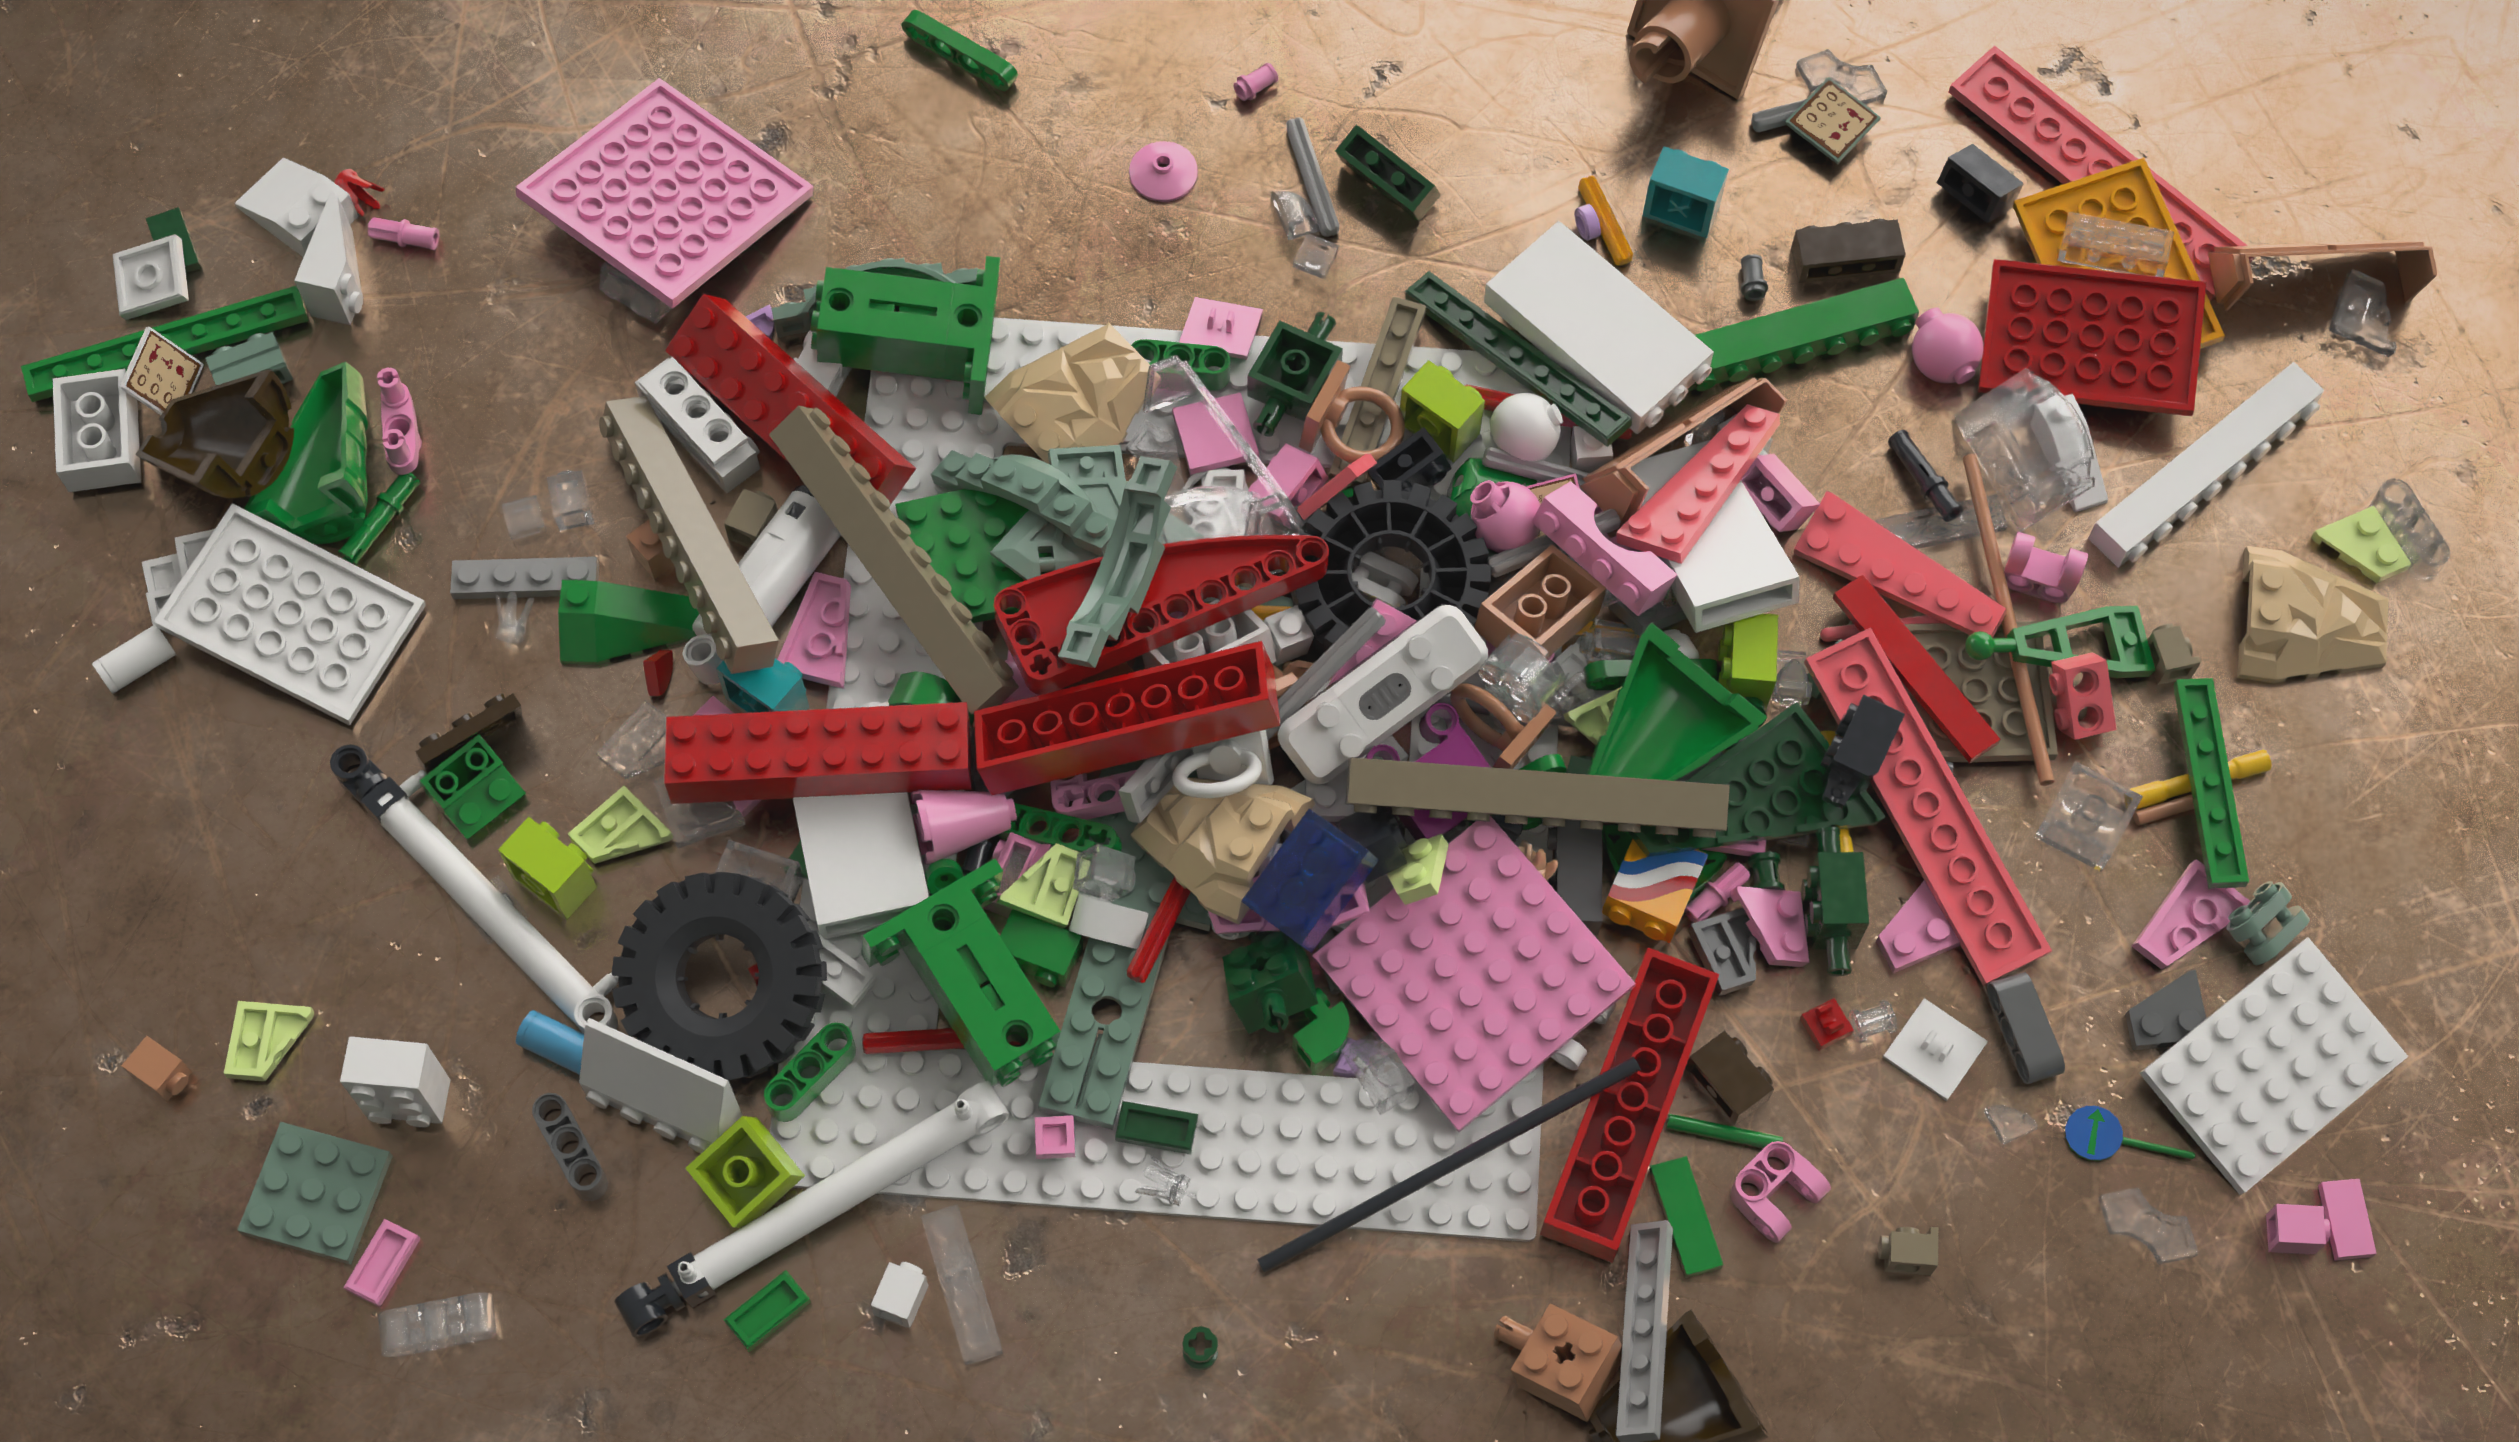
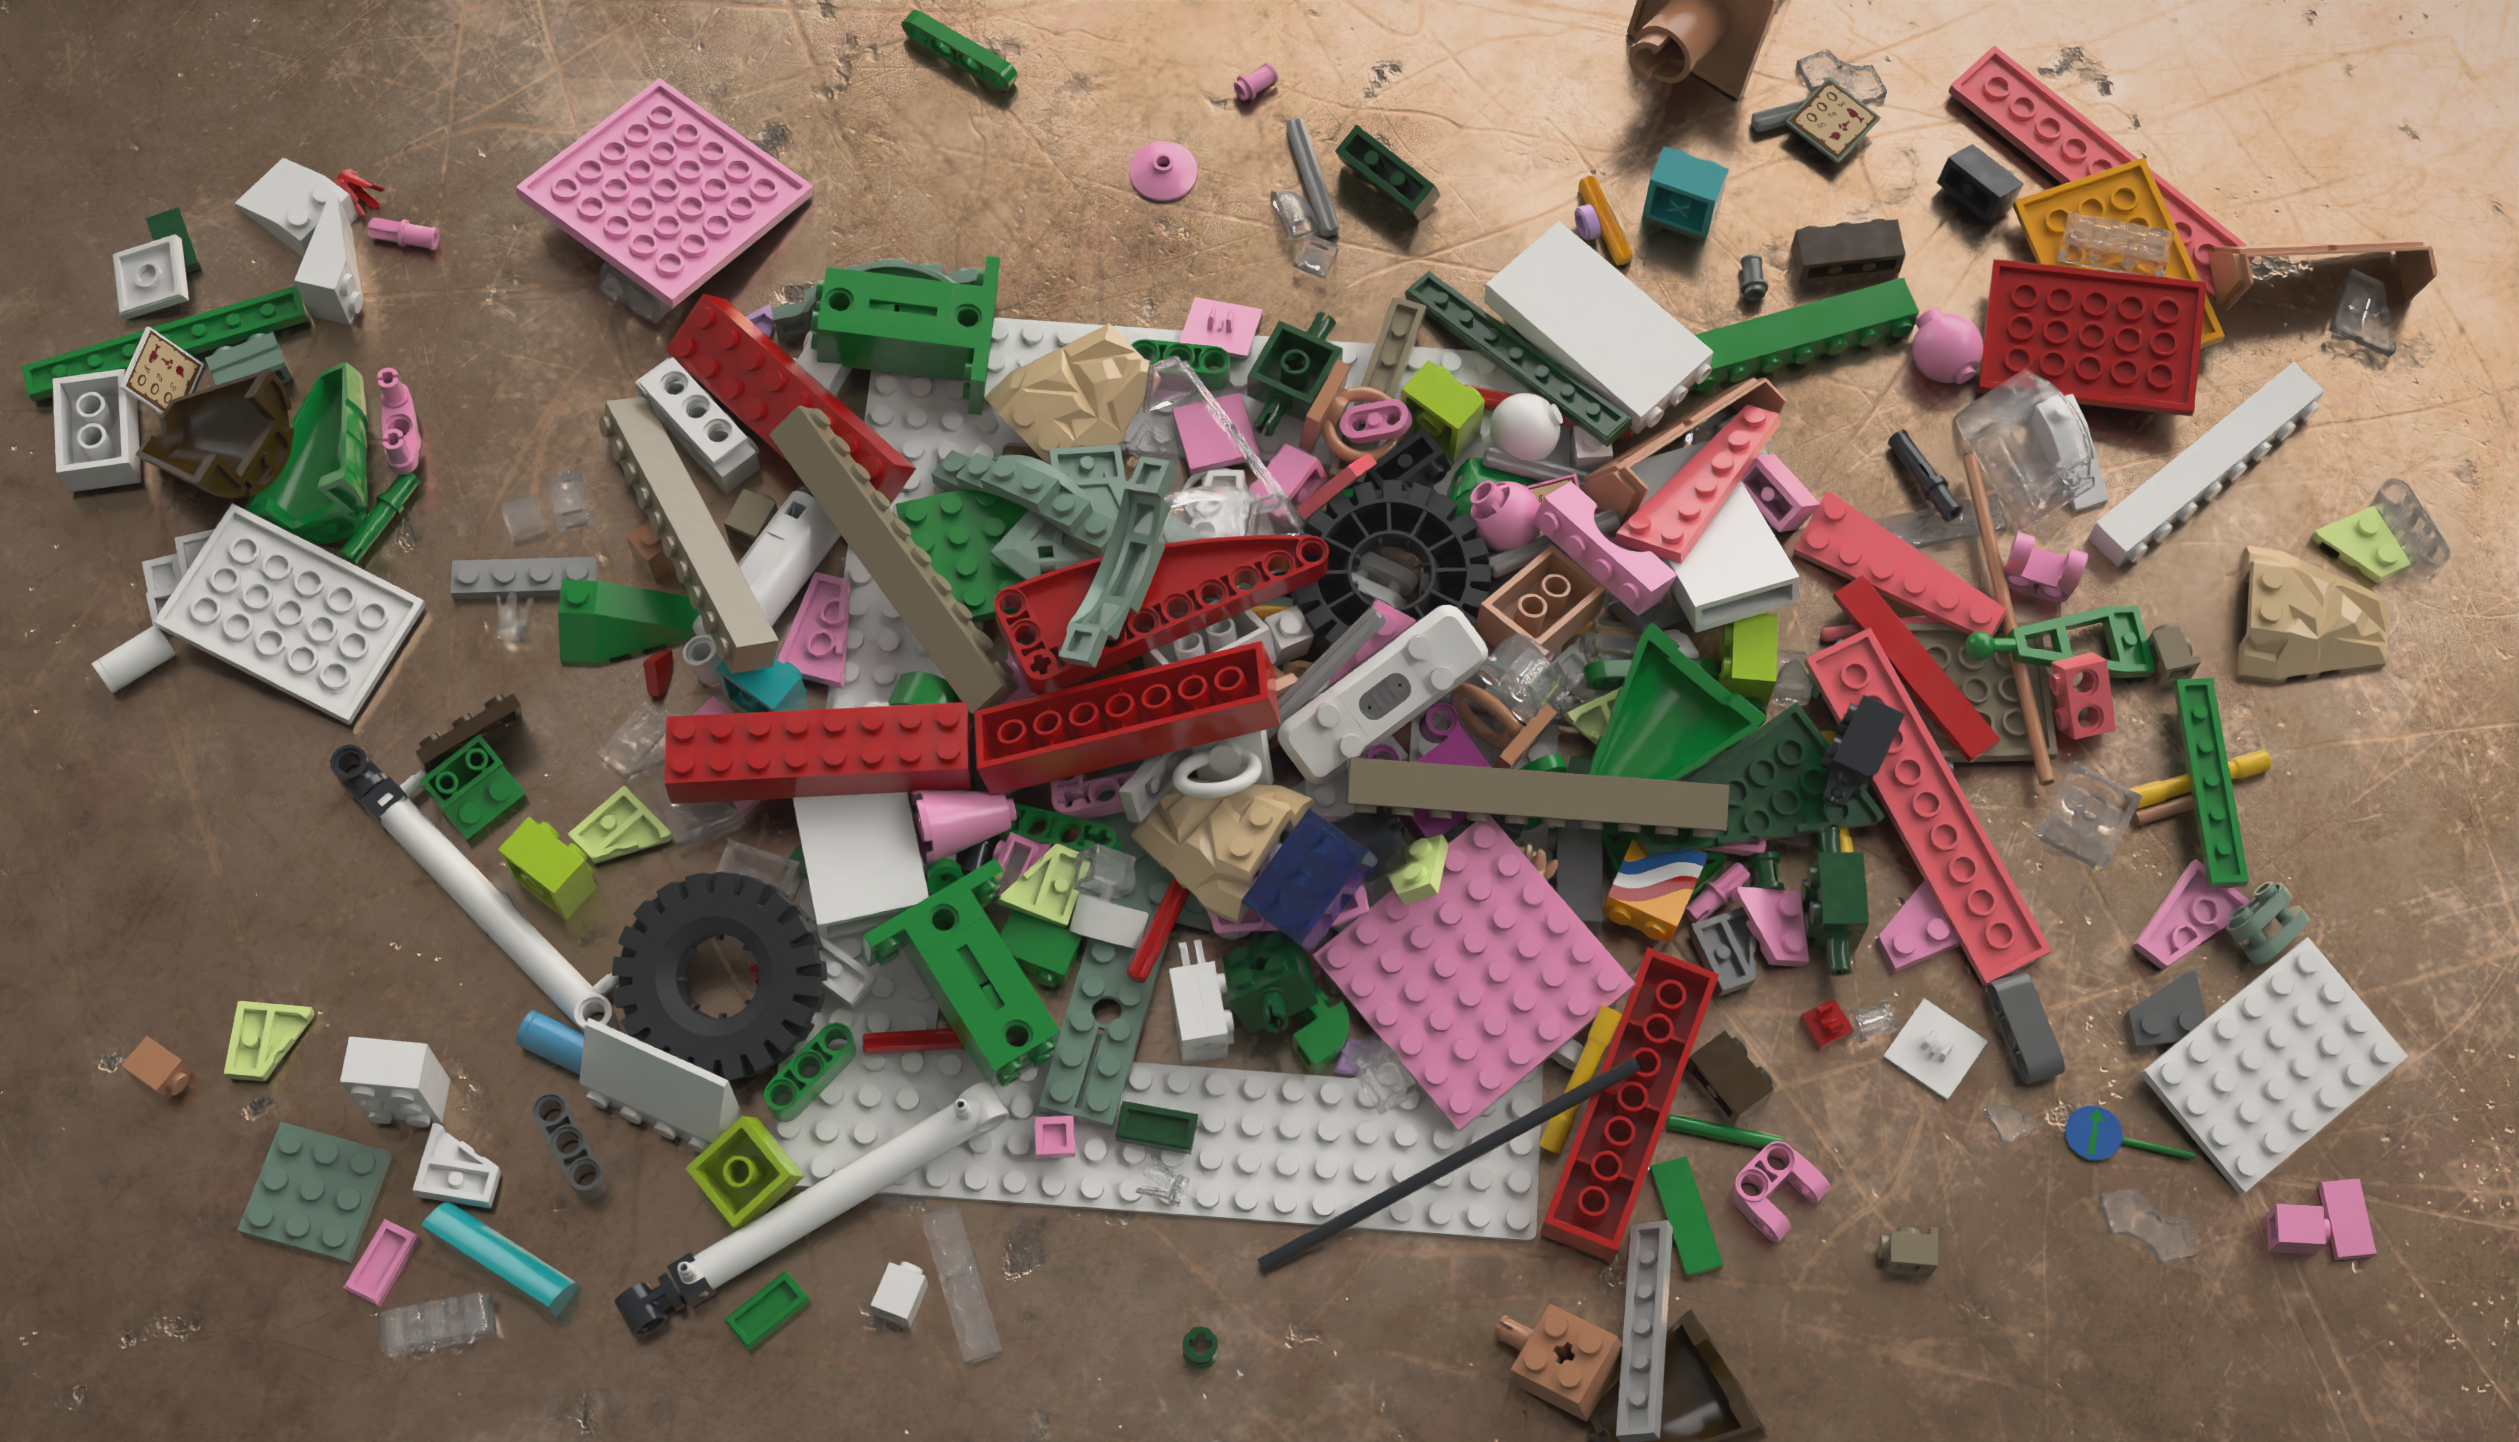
none -> white wing [412,1123,501,1209]
none -> teal brick [421,1202,579,1319]
none -> white brick [1169,939,1234,1065]
none -> bright pink plate [1340,399,1412,444]
none -> yellow piece [1538,1004,1623,1154]

